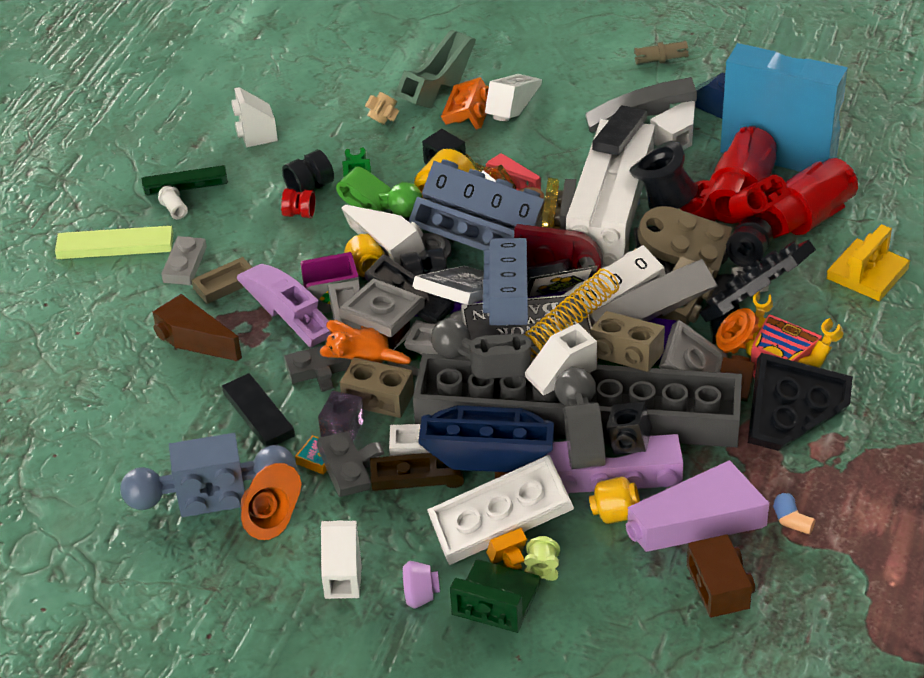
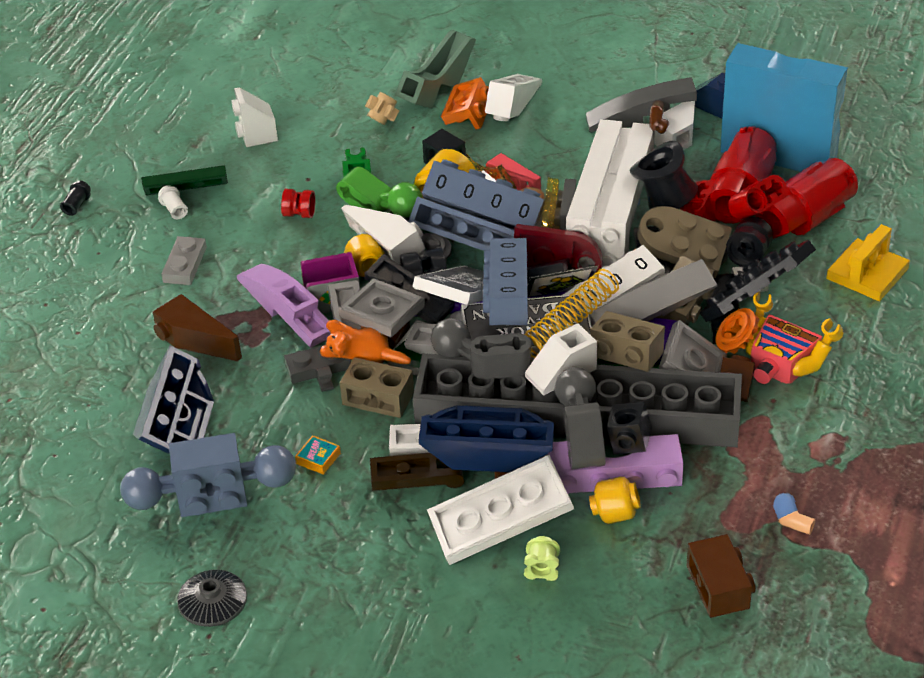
yellowish green tile [55,226,173,259] -> none
dark tan tile [191,257,253,304] -> none
black tile [222,373,295,447] -> none
orange piece [241,463,302,540] -> none
black wheel [282,149,334,192] -> none
dark grey plate [316,431,384,497] -> none
clear purple brick [318,391,364,441] -> none
white slope [321,520,362,599] -> none
lavender cone [403,561,440,609] -> none
dark green bracket [450,559,540,633] -> none
light orange tile [486,528,527,570] -> none
black tile [592,105,647,156] -> none
lavender slope [626,460,769,552] -> none
dark tan pin [634,40,689,65] -> none
black plate [747,353,853,451] -> none
none -> black pin [60,181,91,216]
none -> wedge [133,345,214,454]
none -> dish [177,570,247,627]
none -> reddish brown arm [649,100,669,134]

